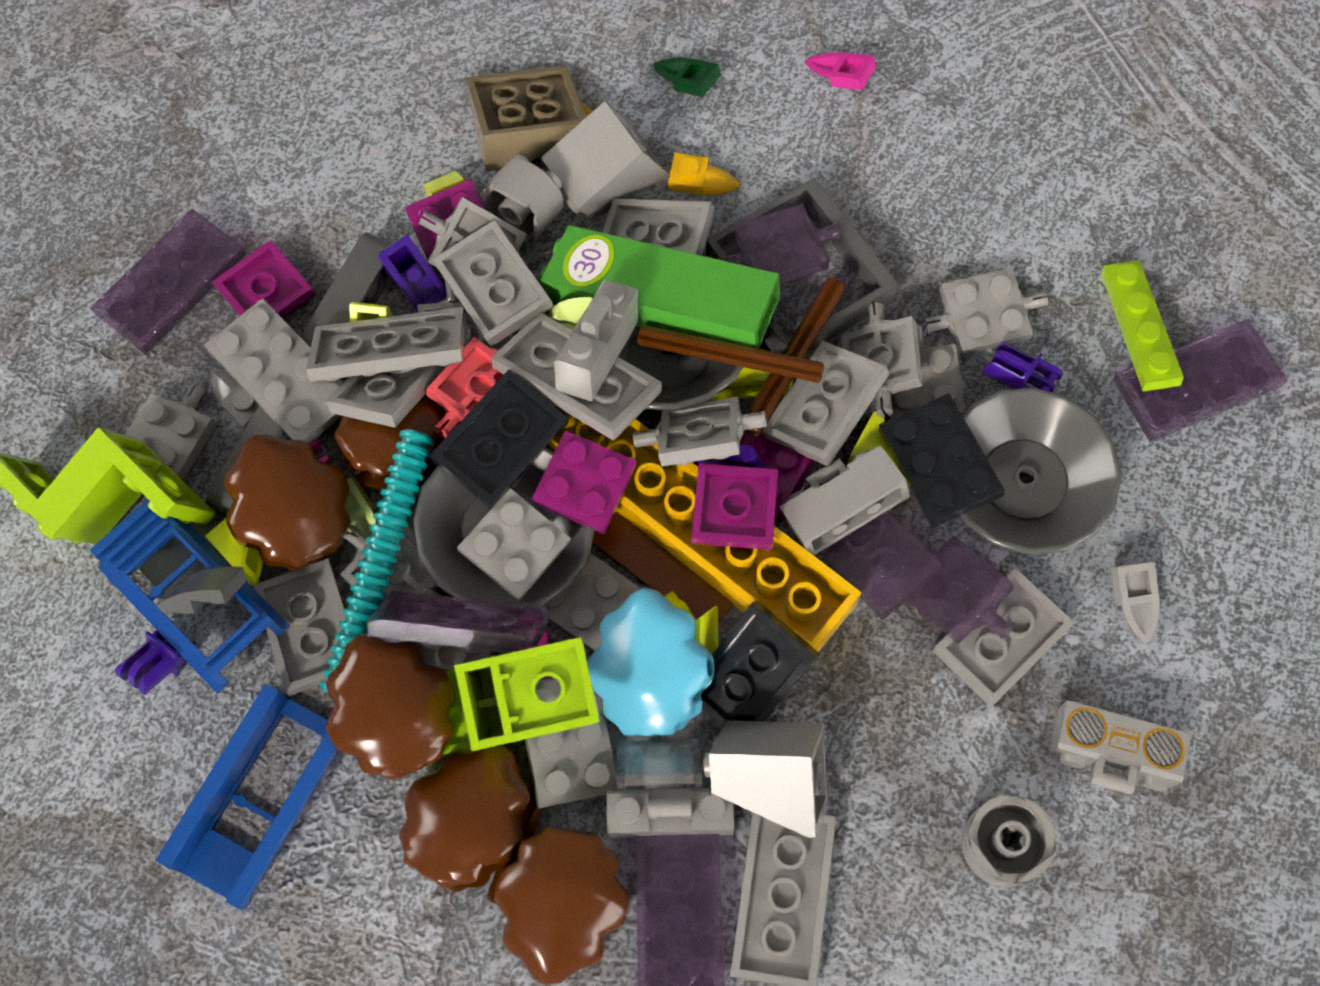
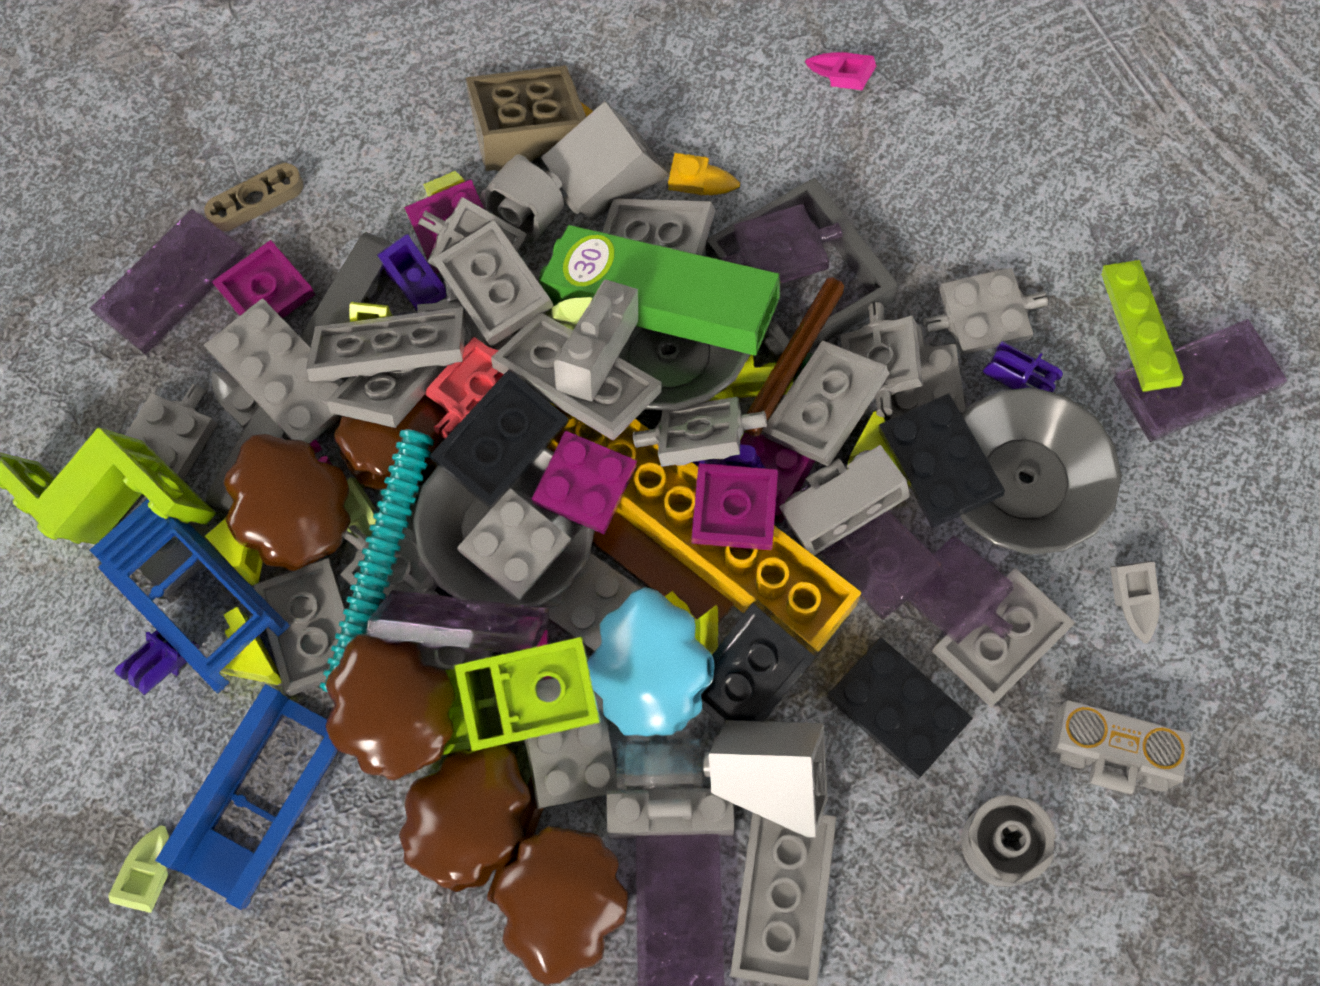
dark grey slope [158,567,247,615] -> none
reddish brown axle [637,325,824,383] -> none
dark green plate [653,57,721,97] -> none
none -> yellowish green plate [108,825,169,913]
none -> dark tan beam [204,163,304,232]
none -> neon yellow slope [221,607,282,685]
none -> black plate [827,637,973,780]

